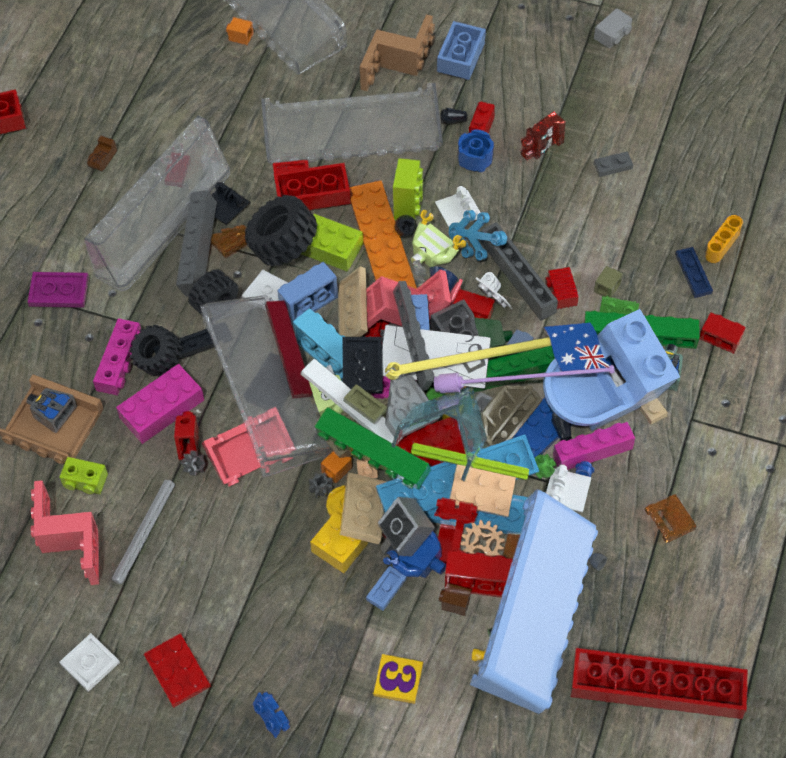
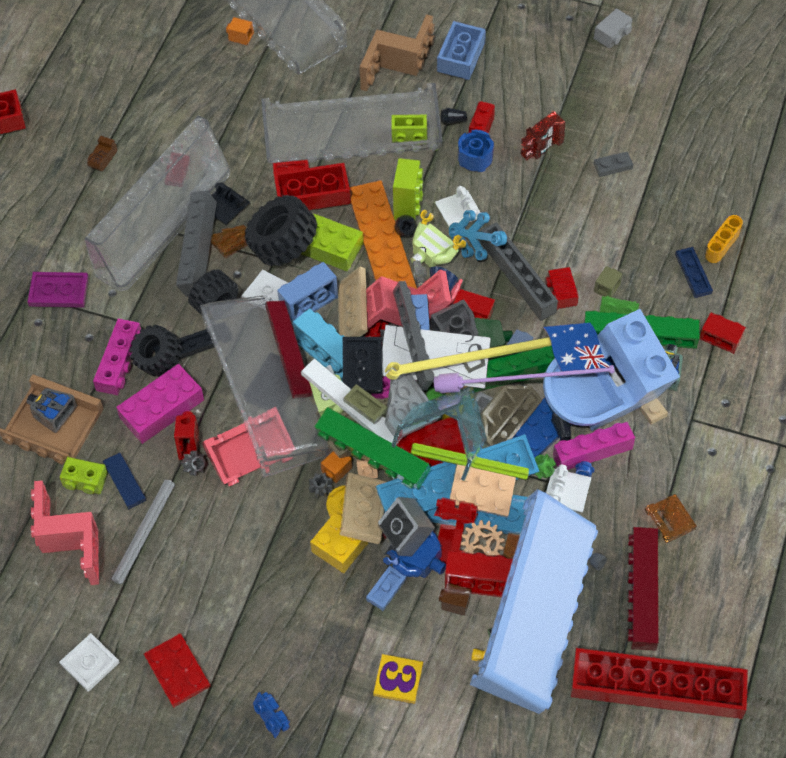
white hinge [475,272,513,310] -> none
none -> dark blue tile [103,453,146,510]
none -> lime brick [391,115,427,143]
none -> dark red brick [627,527,659,651]

